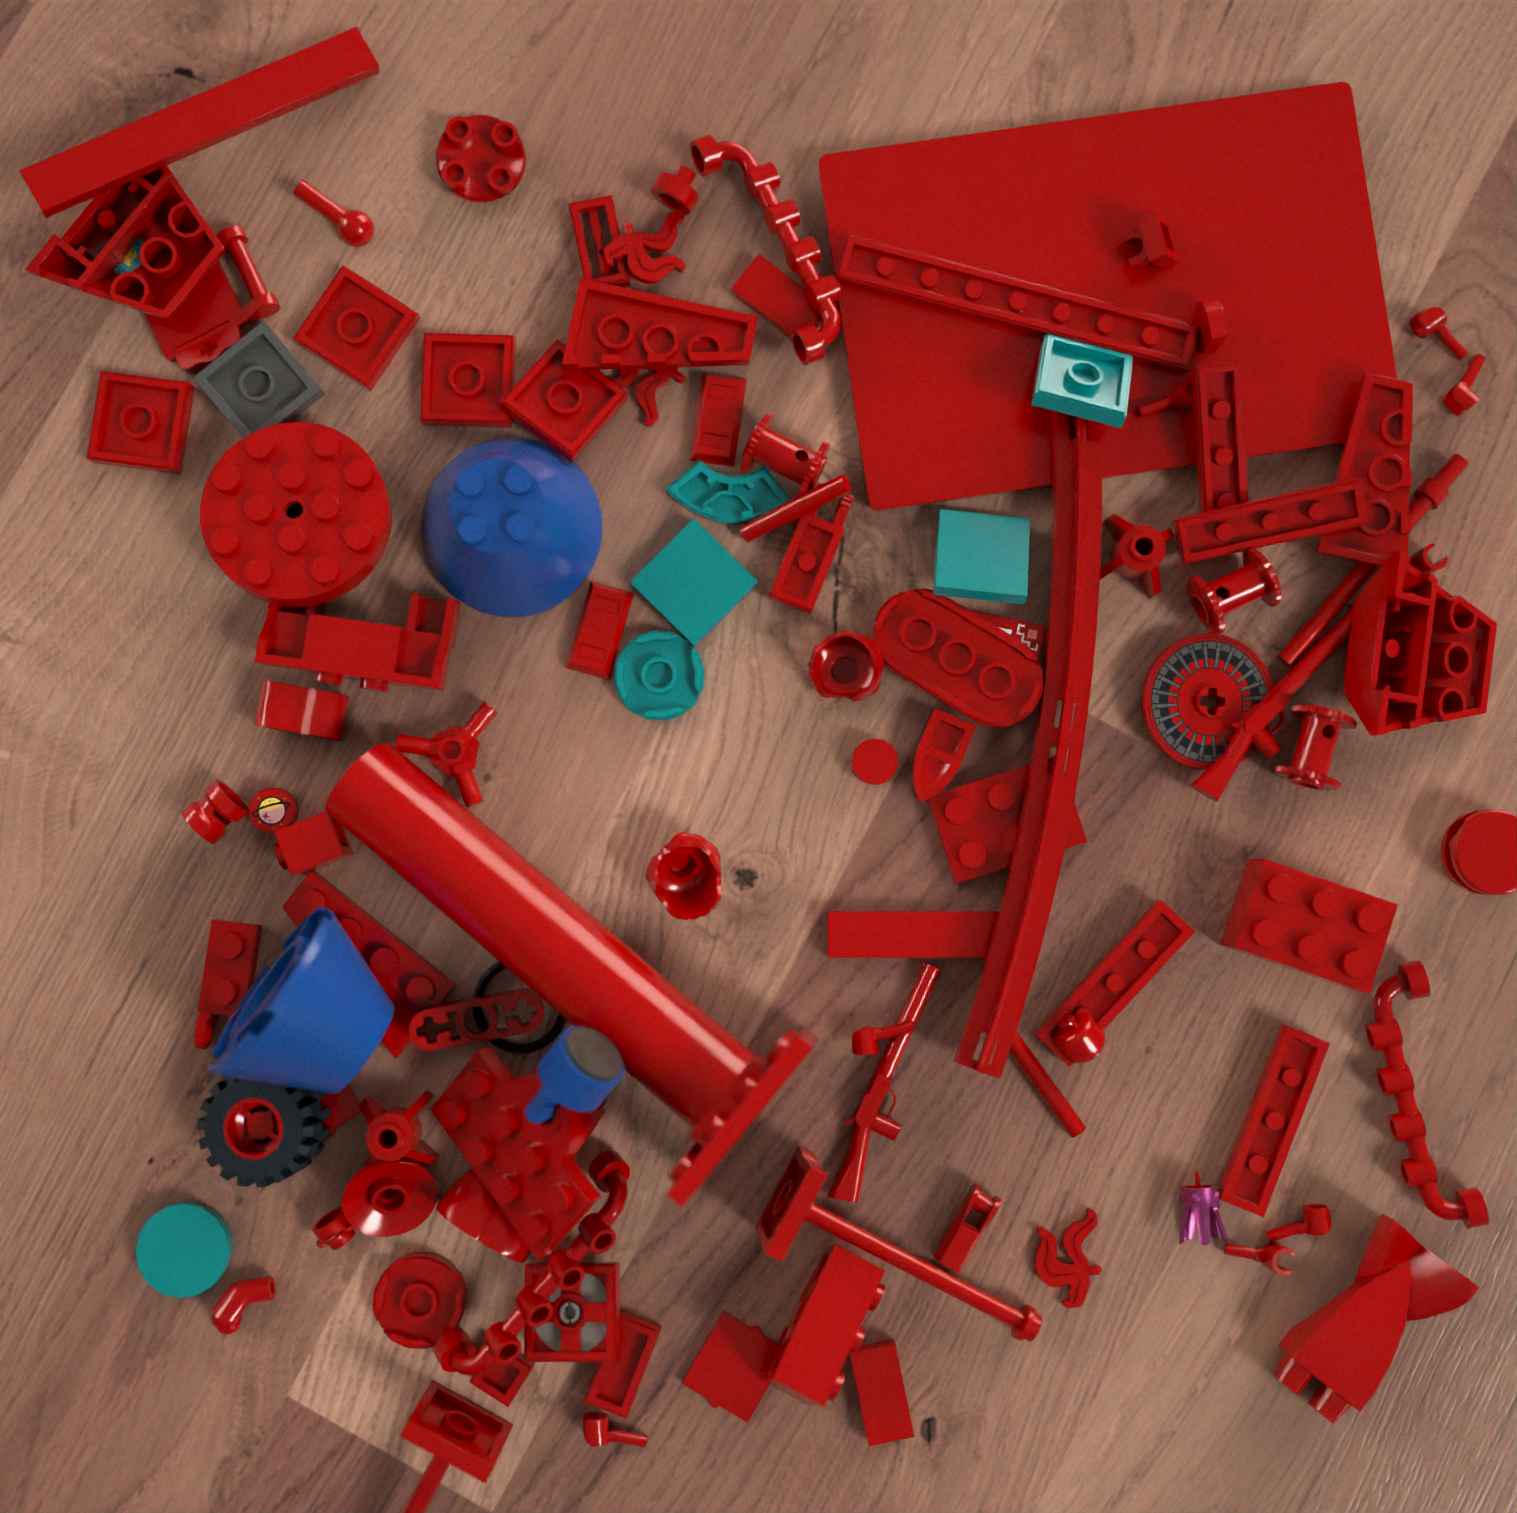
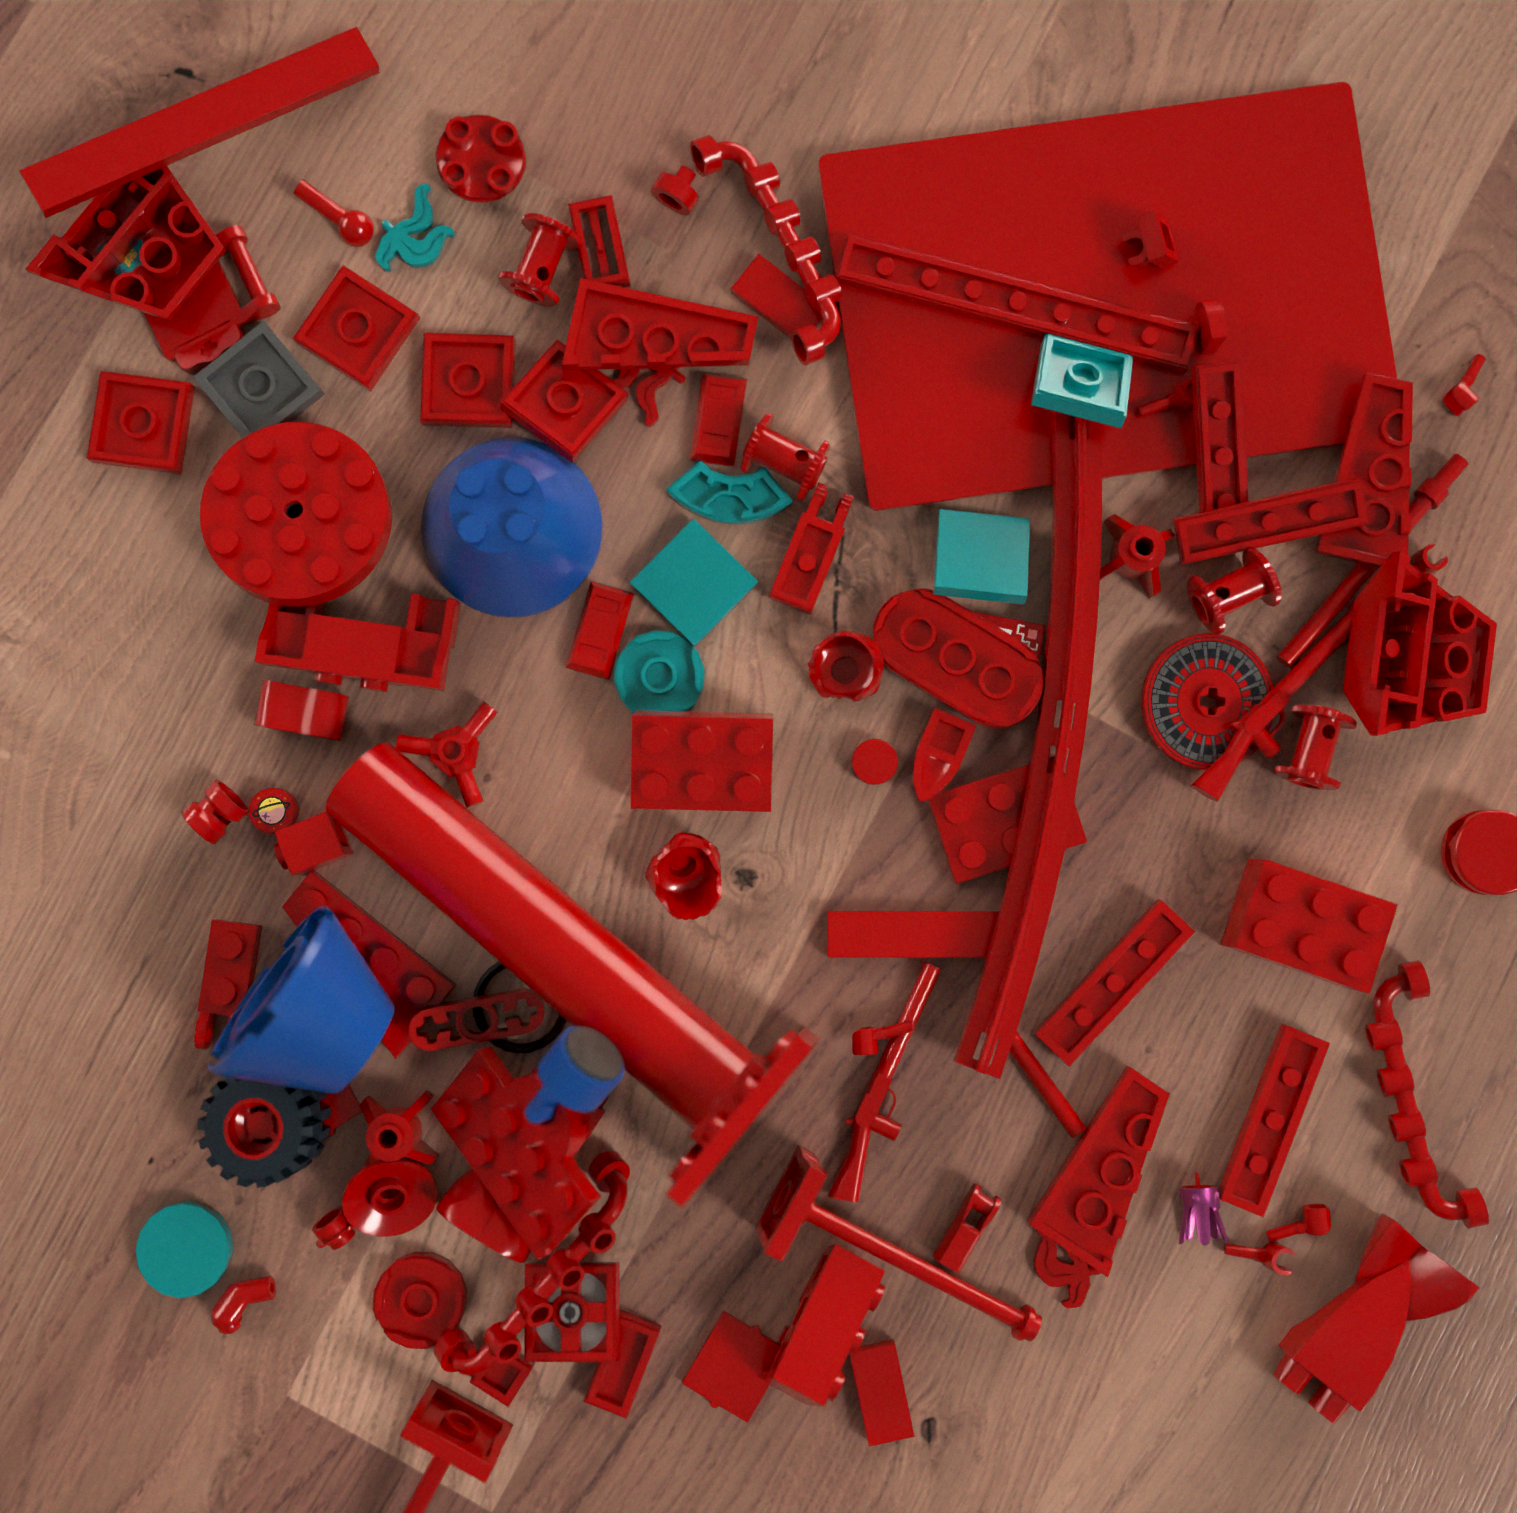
red hand [583,1412,648,1447] -> none
red piece [602,212,686,284] -> none
red piece [740,474,851,542] -> none
red piece [1053,1012,1106,1064] -> none
red hand [1409,307,1468,360] -> none
none -> teal piece [375,183,455,272]
none -> red hose [498,213,582,307]
none -> red brick [631,710,773,812]
none -> red wing [1027,1066,1170,1277]

